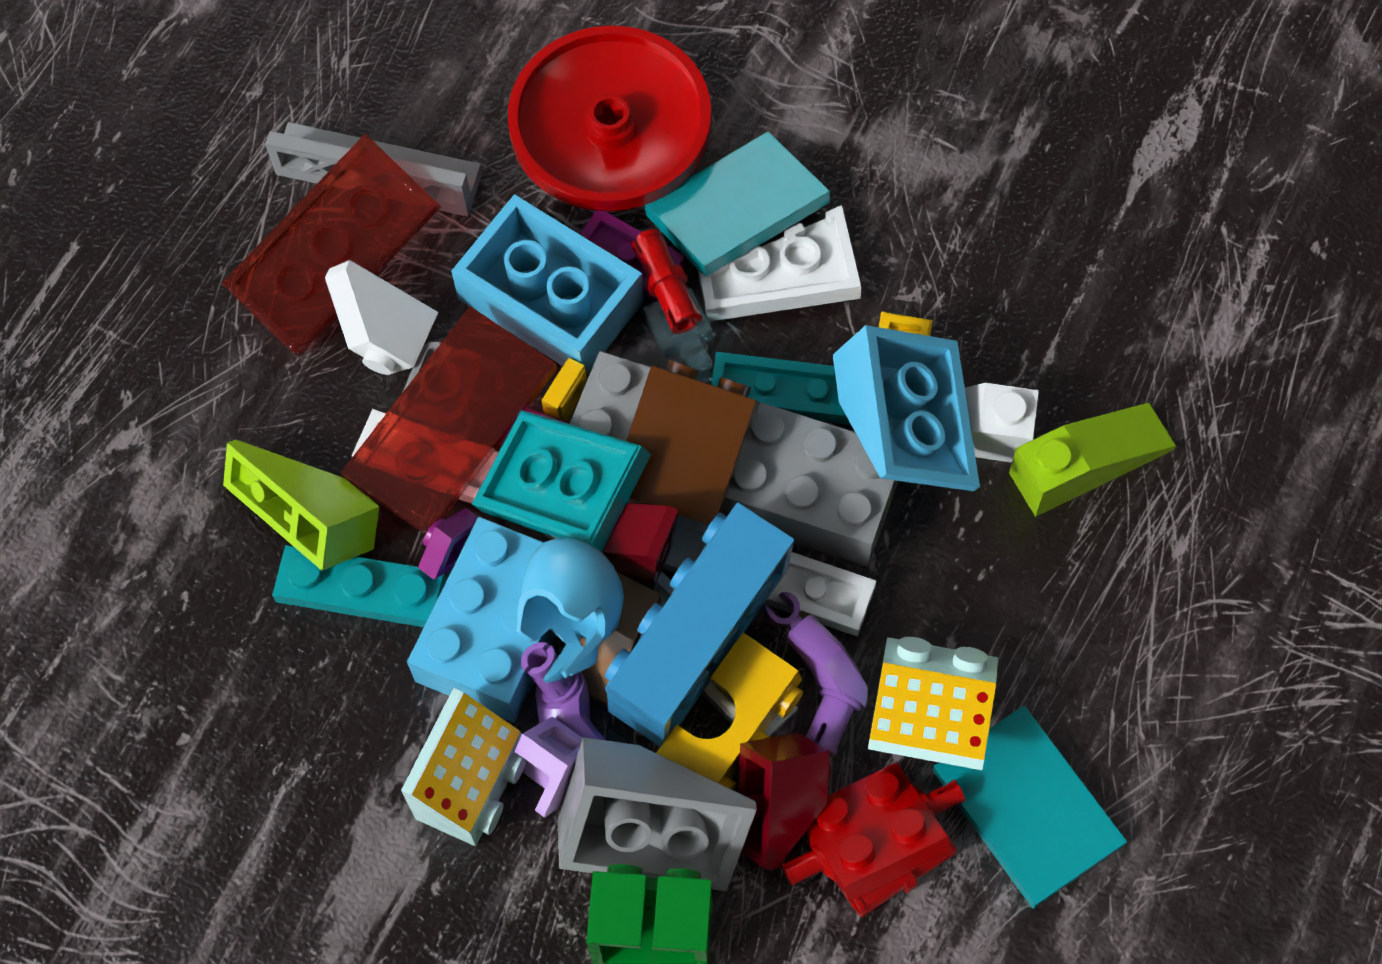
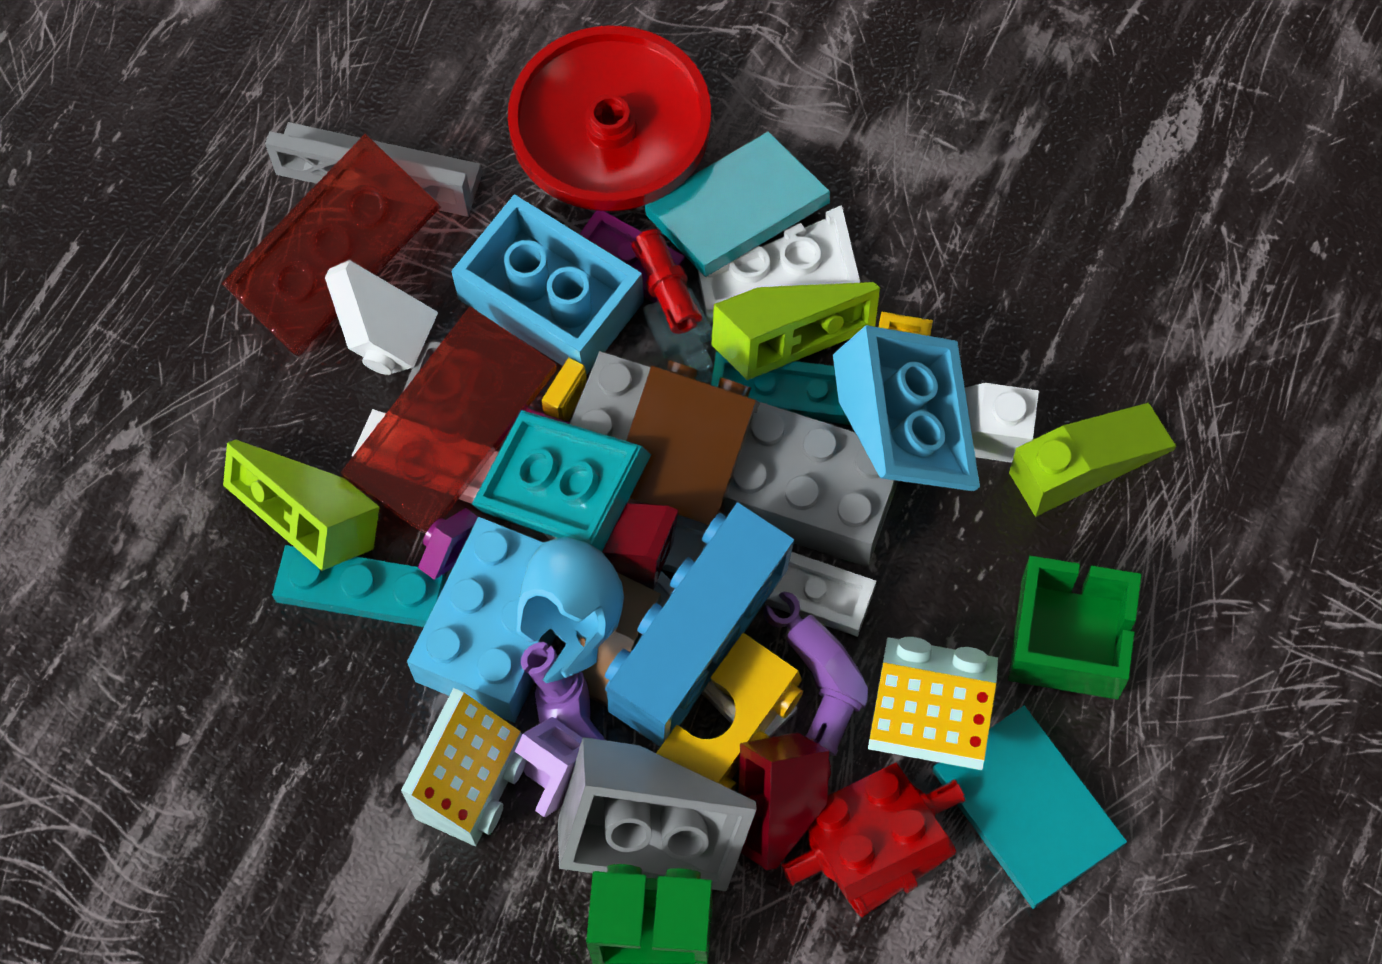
none -> lime slope [711,282,880,380]
none -> green piece [1008,555,1141,700]

